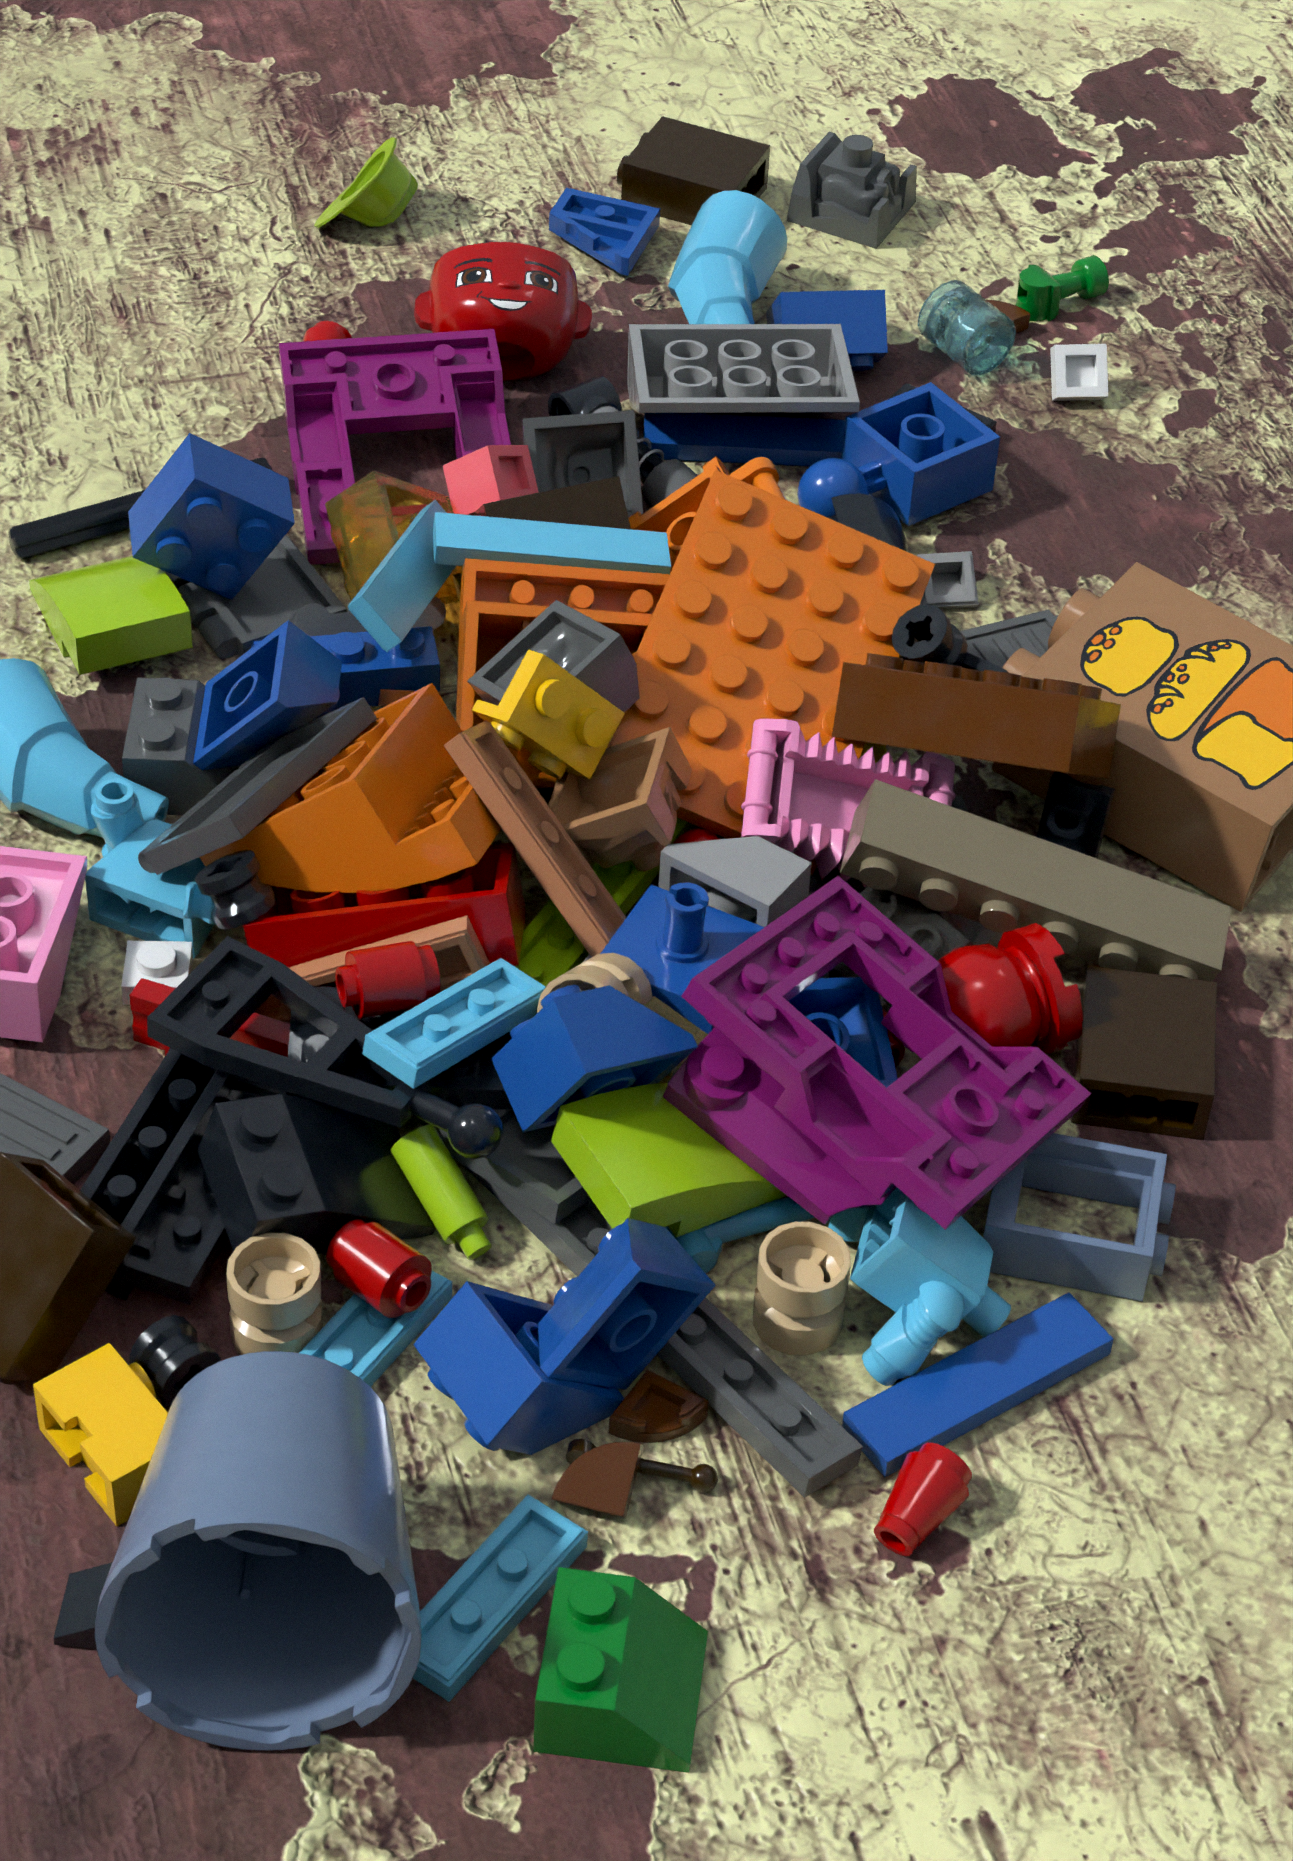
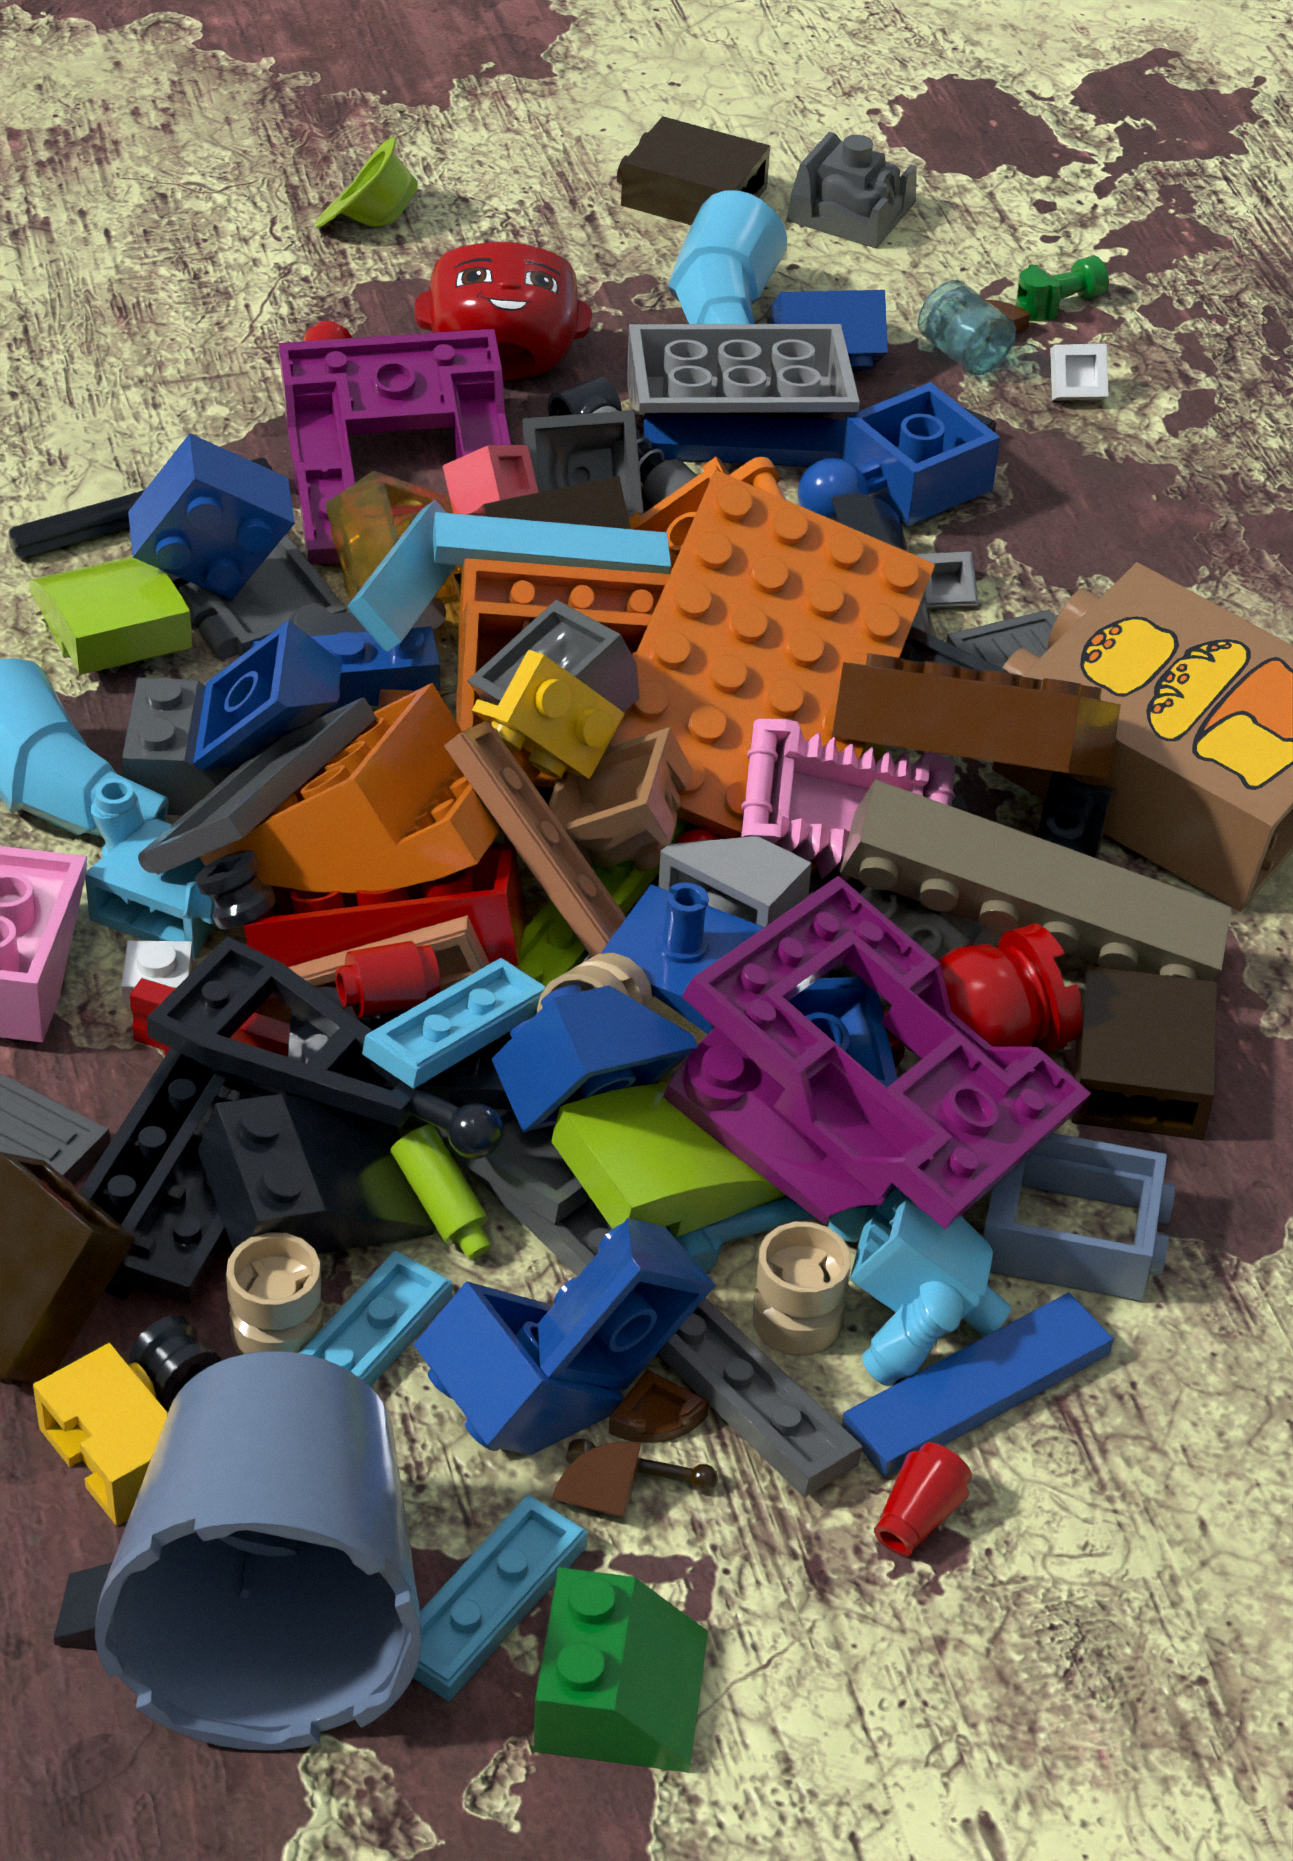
red brick [326,1220,432,1318] -> none
blue wing [549,187,660,276] -> none
black wheel [892,604,968,667] -> none

